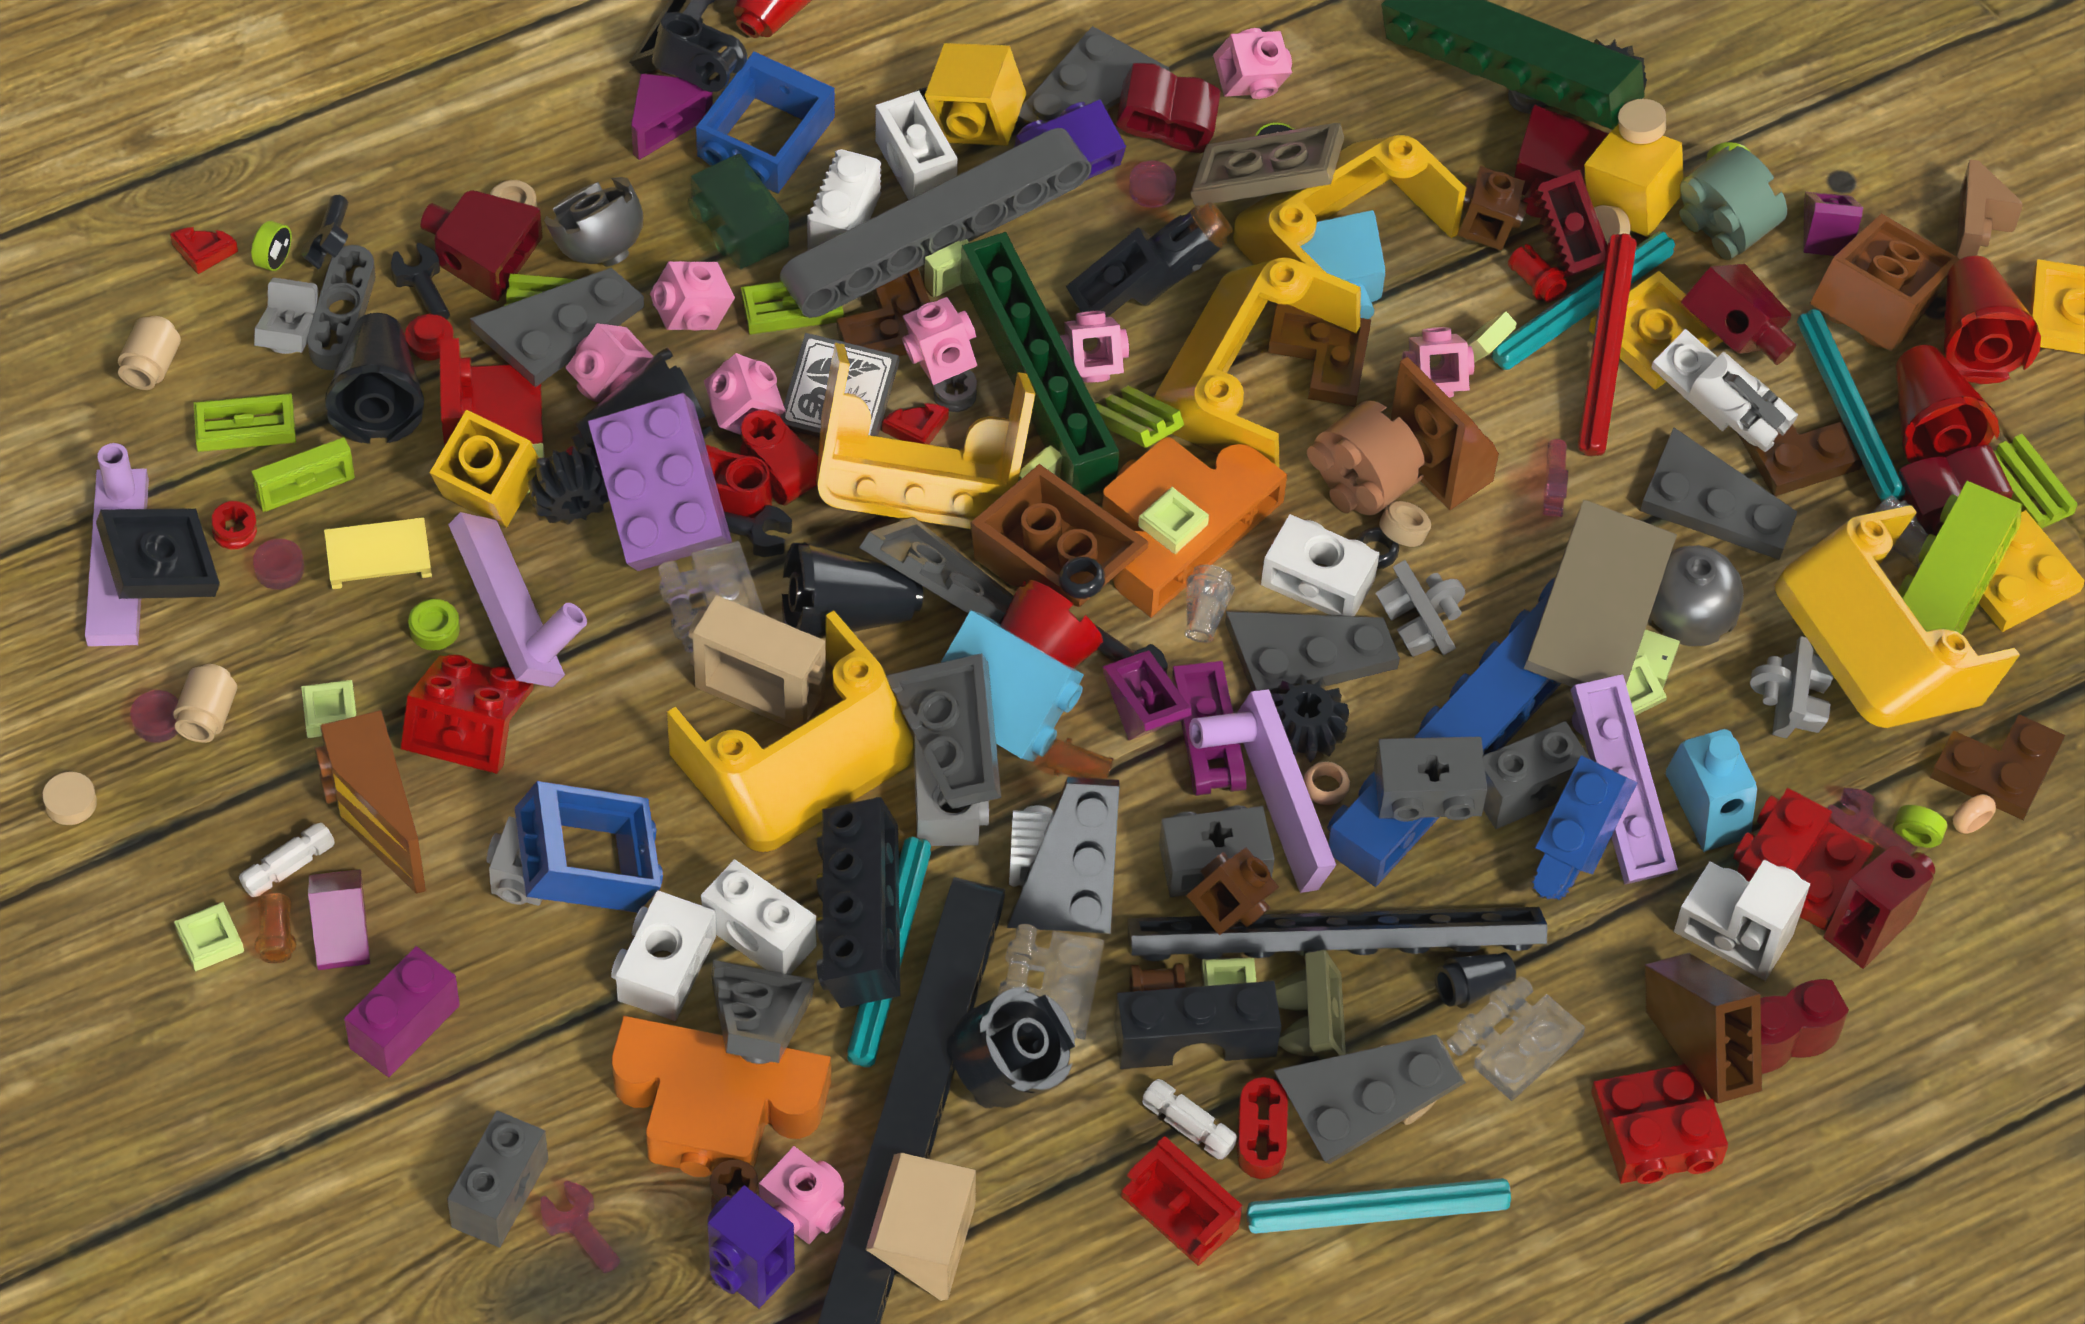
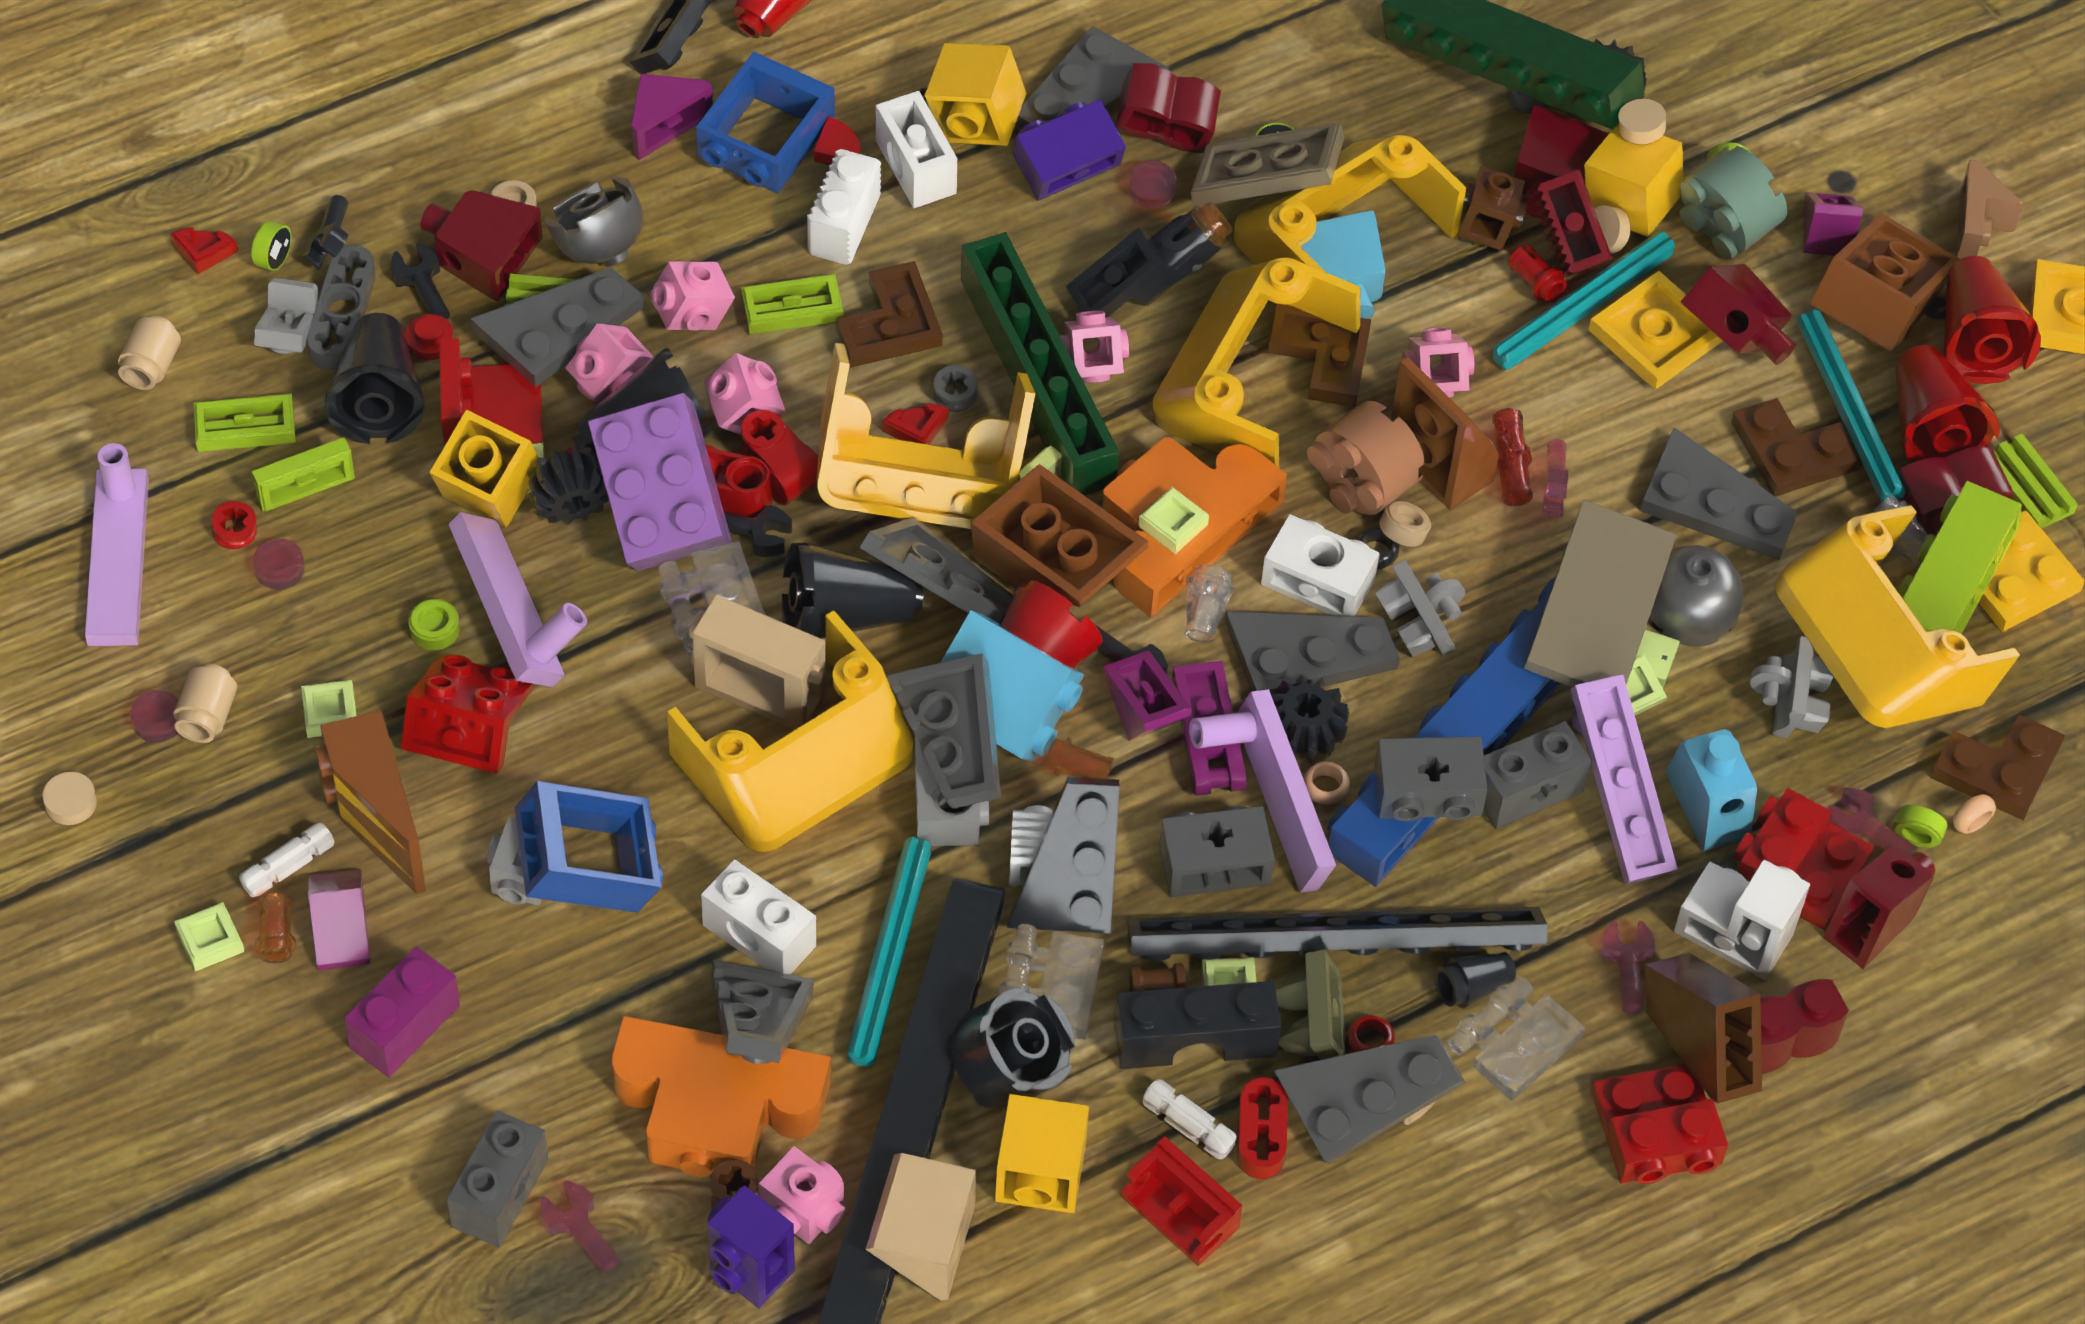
black plate [96,509,220,599] -> none
light yellow hinge [324,517,432,589] -> none
white brick [611,890,716,1021] -> none
black piece [652,12,747,92] -> none
clear green brick [688,153,789,270] -> none
dark grey beam [780,128,1092,318] -> none
tile [780,333,900,437] -> none
black brick [816,796,901,1008] -> none
bright pink brick [902,297,977,385] -> none
yellowish green tile [924,239,969,297] -> none
black piece [1059,557,1106,599] -> none
lime tile [1095,385,1184,448] -> none
reddish brown brick [1186,847,1279,936] -> none
bright pink brick [1213,28,1292,99] -> none
axle [1247,1178,1511,1234] -> none
yellowish green tile [1466,311,1517,363] -> none
blue hinge [1532,755,1638,900] -> none
red axle [1577,233,1637,457] -> none
white plate [1651,329,1798,452] -> none
none -> red tile [814,116,861,165]
none -> yellow head [995,1094,1089,1214]
none -> red piece [1347,1015,1395,1053]
none -> clear red pin [1492,408,1533,506]
none -> clear pink bar [1601,920,1655,1014]

